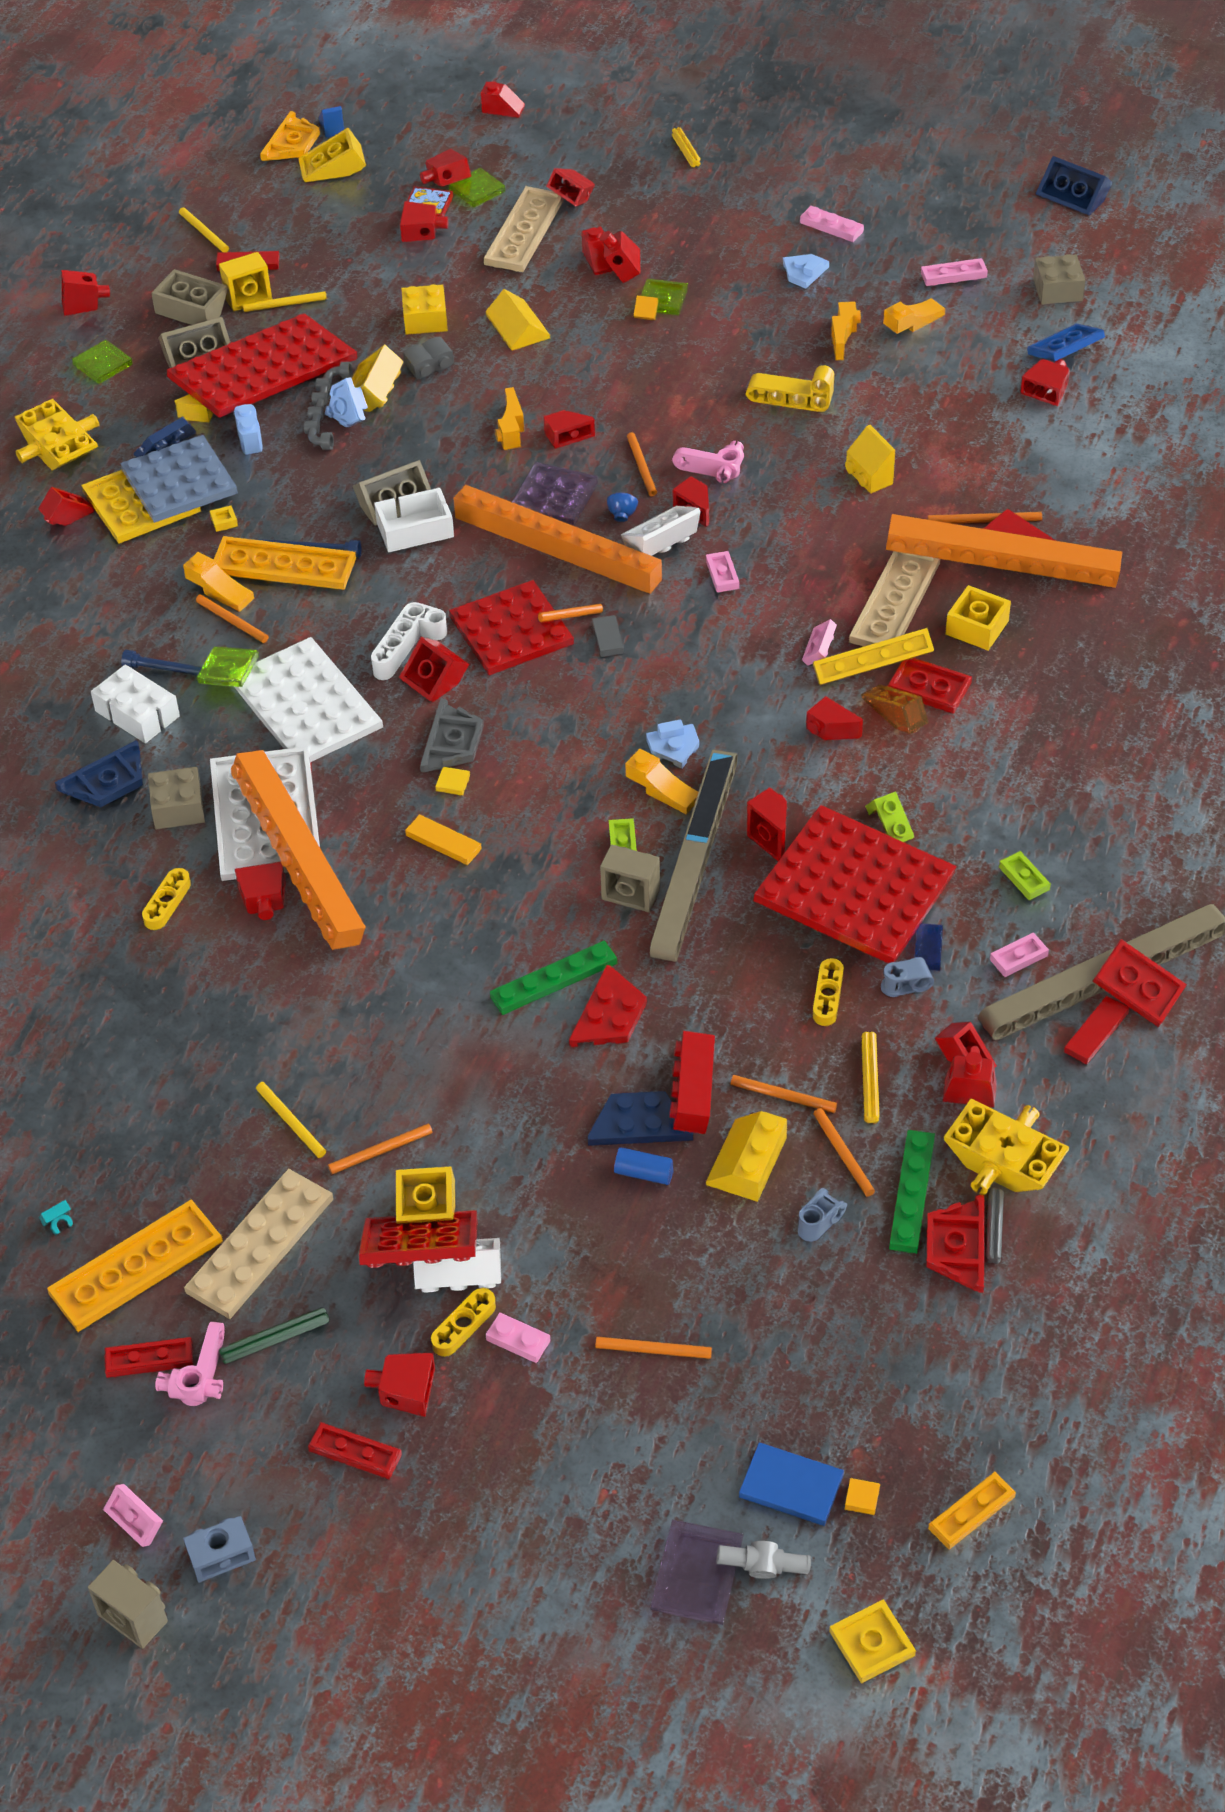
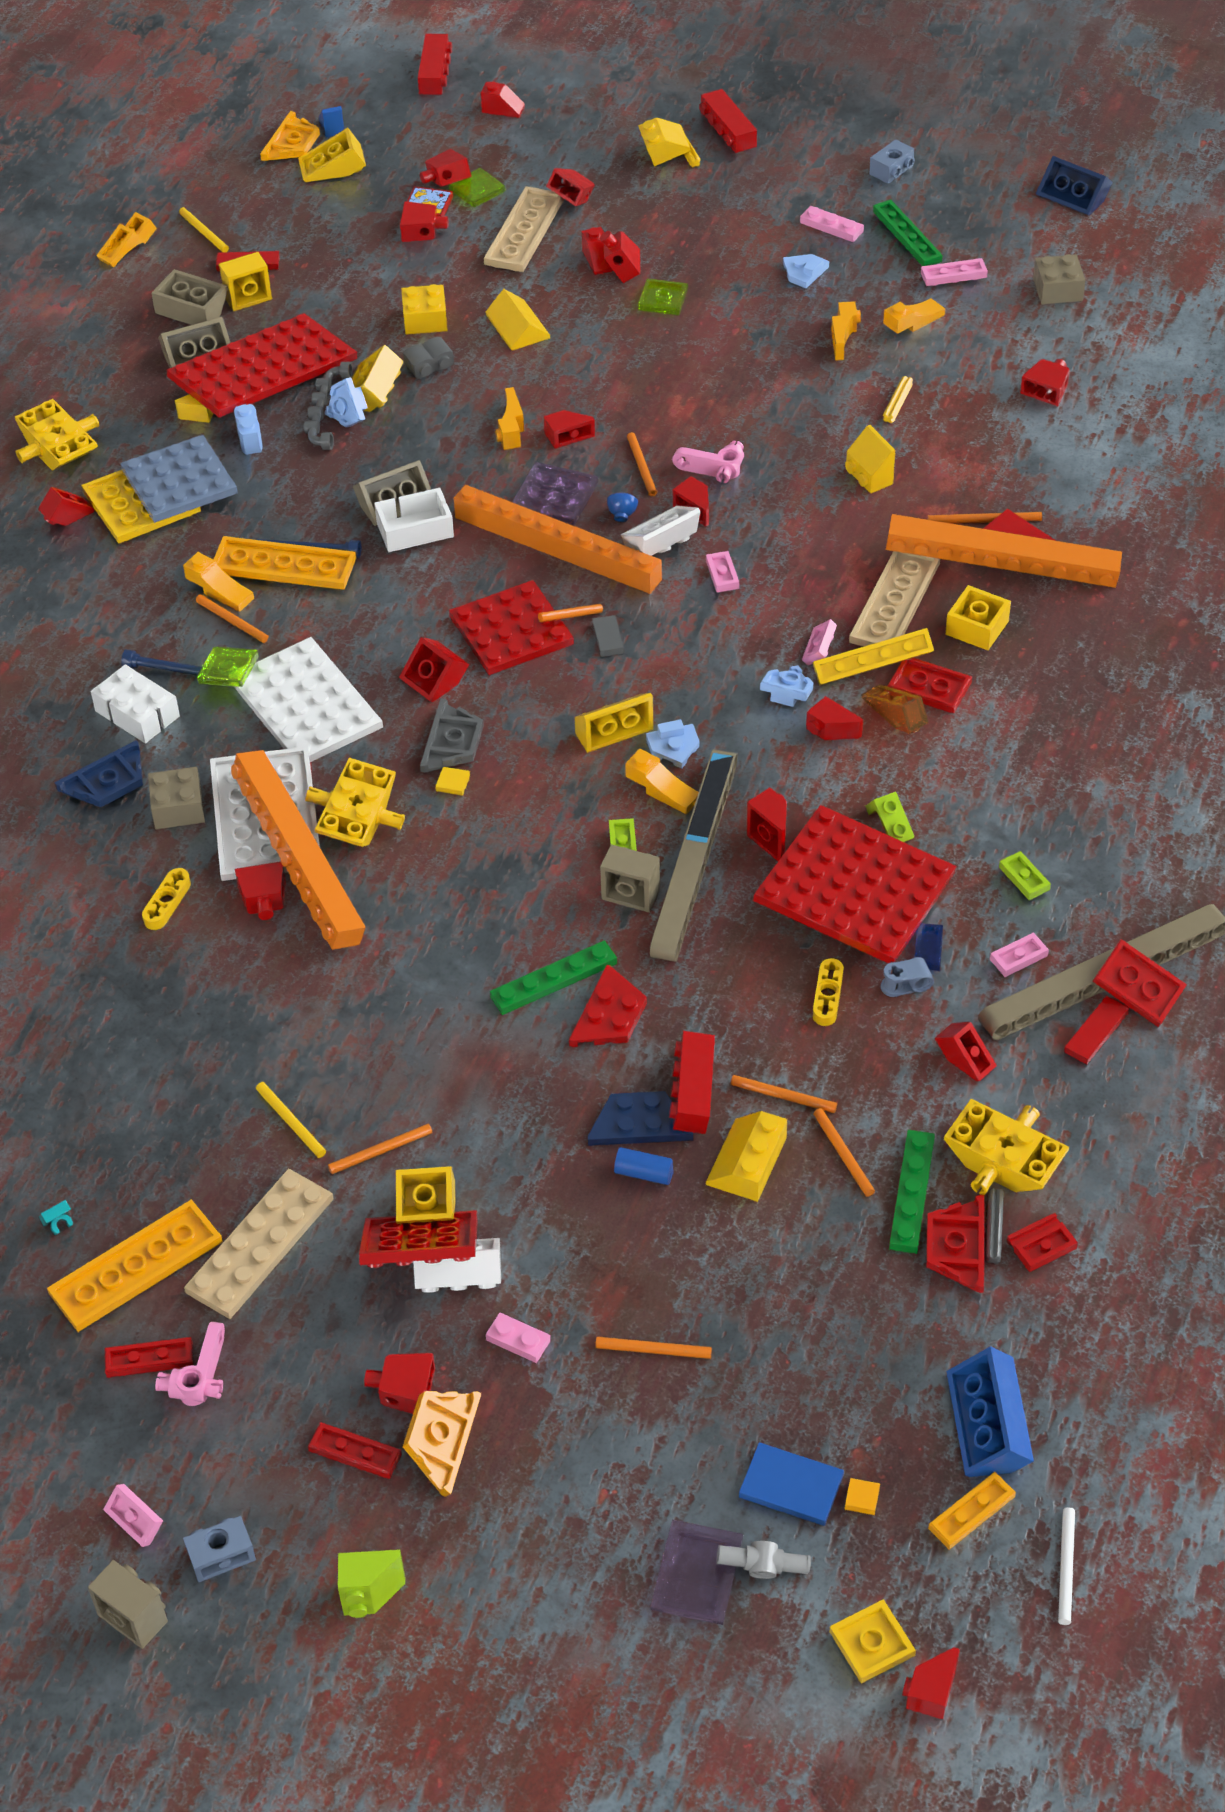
red torso [61,270,110,316] -> none
clear neon green tile [72,340,133,384] -> none
dark blue wing [133,417,196,458] -> none
yellow plate [210,505,238,532] -> none
dark green axle [219,1307,329,1364] -> none
yellow bar [243,291,327,312] -> none
white beam [371,602,447,680] -> none
light orange tile [405,814,482,865] -> none
yellow beam [431,1288,496,1357] -> none
light orange tile [634,295,658,320] -> none
yellow beam [746,365,834,412] -> none
sand blue piece [797,1188,847,1242] -> none
yellow axle [862,1032,879,1124] -> none
red torso [943,1052,997,1108] -> none
blue tile [1027,323,1105,361] -> none
none -> light orange slope [96,212,157,267]
none -> yellow slope [305,758,405,847]
none -> lime slope [338,1550,405,1618]
none -> light orange wing [403,1391,481,1497]
none -> red brick [418,34,452,95]
none -> yellow slope [575,693,653,753]
none -> yellow slope [638,118,691,167]
none -> red brick [699,89,757,153]
none -> light blue plate [760,665,813,707]
none -> sand blue brick [869,139,915,184]
none -> green plate [873,200,943,266]
none -> yellow axle [883,376,913,423]
none -> red slope [902,1647,960,1719]
none -> blue slope [946,1346,1034,1477]
none -> red plate [1007,1213,1078,1272]
none -> white bar [1058,1507,1075,1625]

